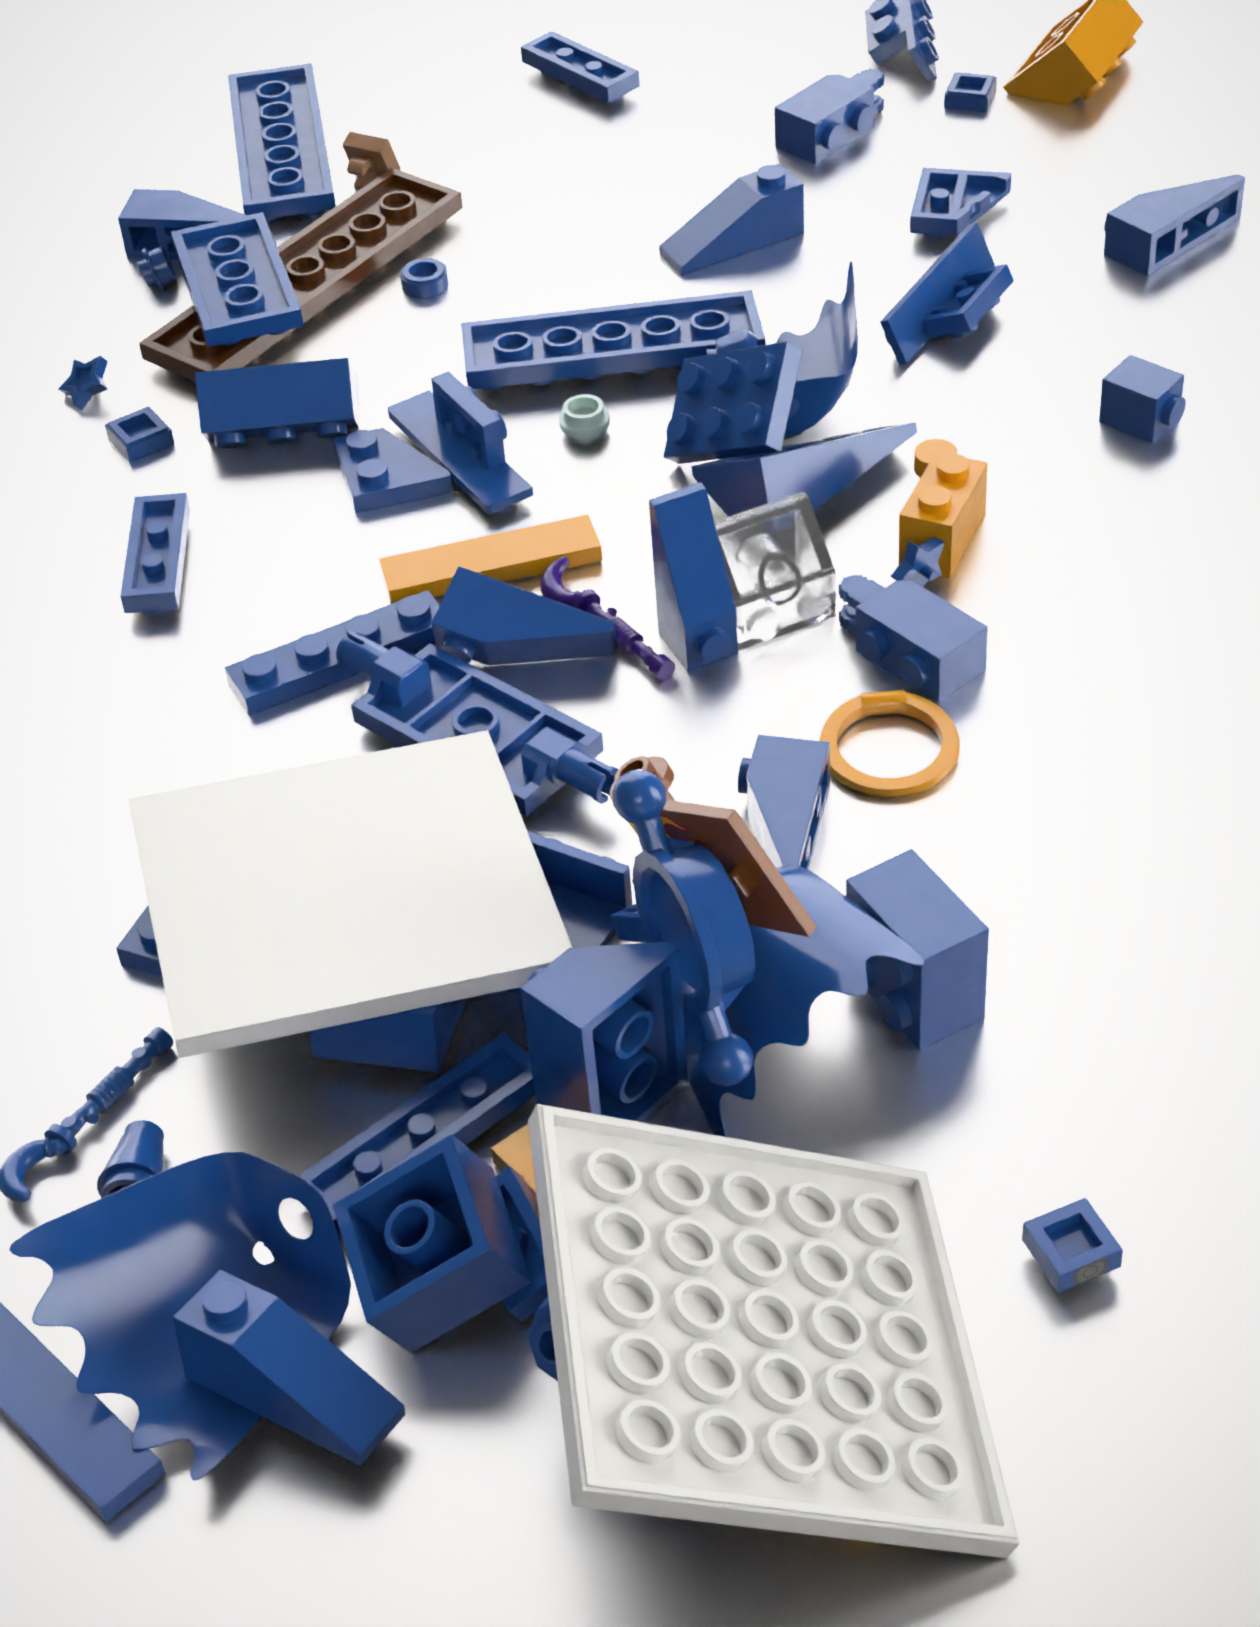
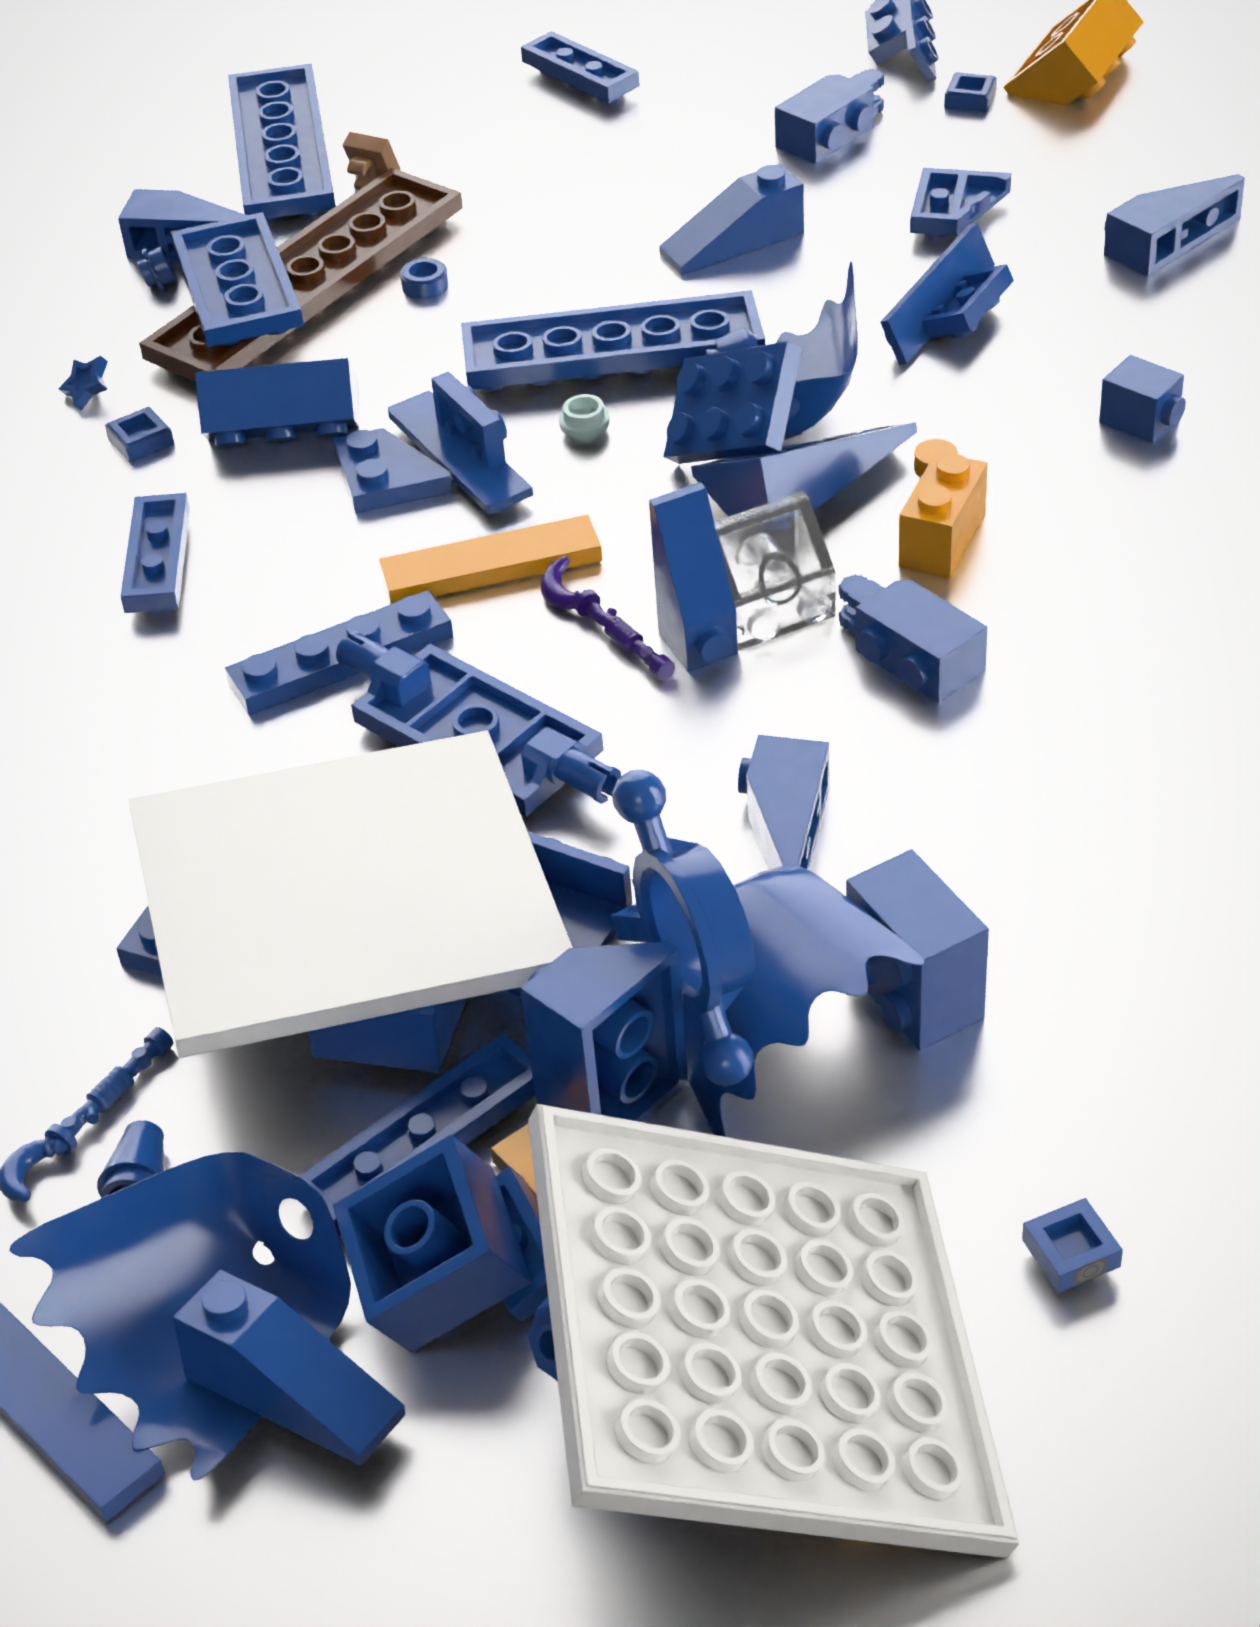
blue slope [431,566,618,666] -> none
dark orange door [610,756,817,937] -> none
light orange piece [819,690,960,798] -> none
blue piece [890,536,945,587] -> none

